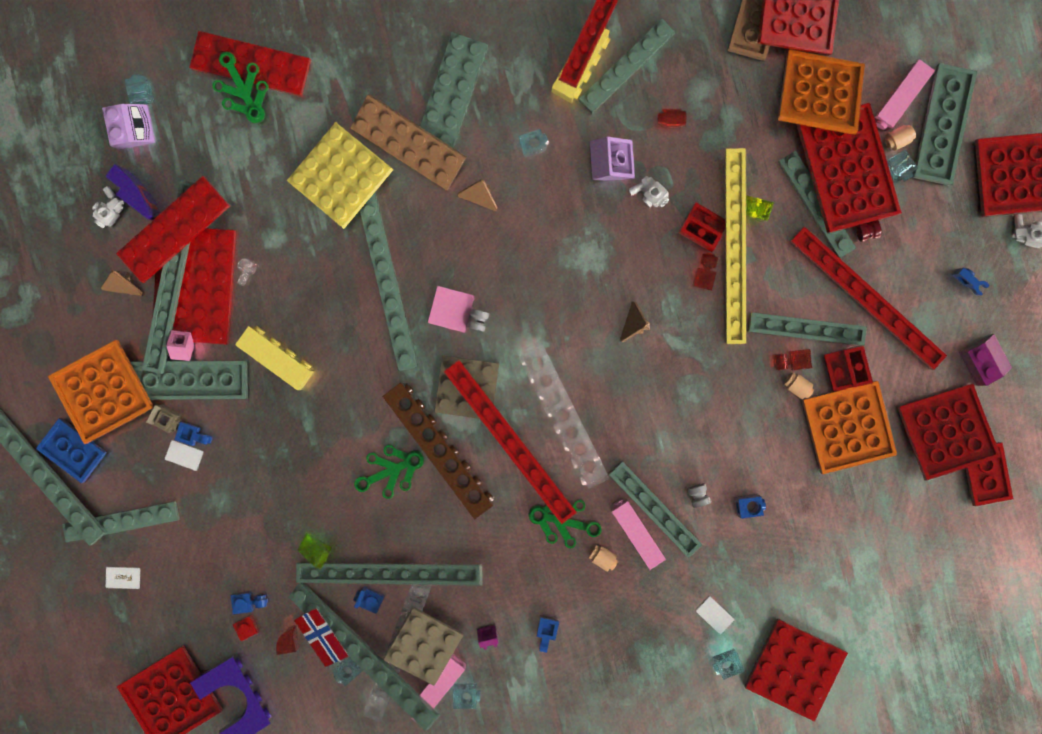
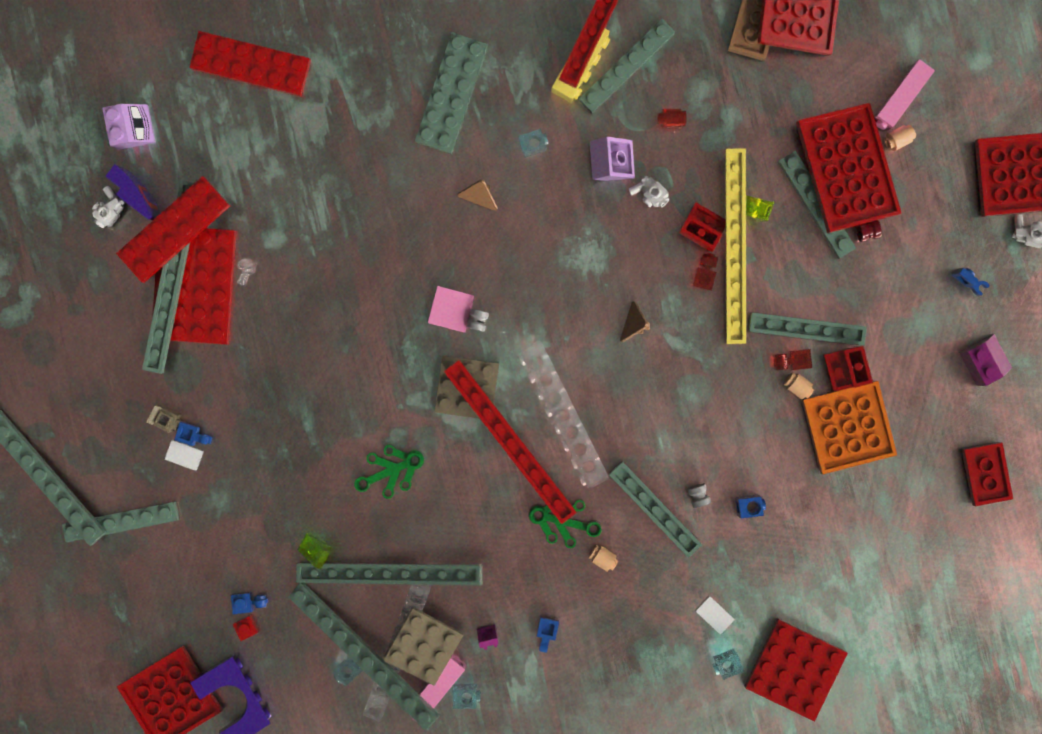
blue plate [36,418,107,483] -> none
orange plate [48,340,154,444] -> none
medium nougat piece [101,270,143,296] -> none
white sticker [106,567,140,589] -> none
clear light blue brick [125,74,155,105] -> none
sand green plate [130,361,248,400] -> none
bright pink brick [166,330,195,361] -> none
green plant [212,52,269,123] -> none
light yellow brick [235,326,315,390] -> none
clear red brick [276,625,300,655] -> none
light yellow plate [287,122,393,228] -> none
sticker [294,608,349,667] -> none
medium nougat plate [351,94,467,190] -> none
blue bracket [353,586,385,614] -> none
sand green plate [360,192,418,371] -> none
reddish brown brick [382,382,494,520] -> none
bright pink brick [610,499,666,570] -> none
orange plate [778,50,865,135] -> none
red plate [790,226,947,370] -> none
clear light blue brick [887,149,918,182] -> none
red plate [897,384,1001,481] -> none
sand green plate [912,63,977,186] -> none

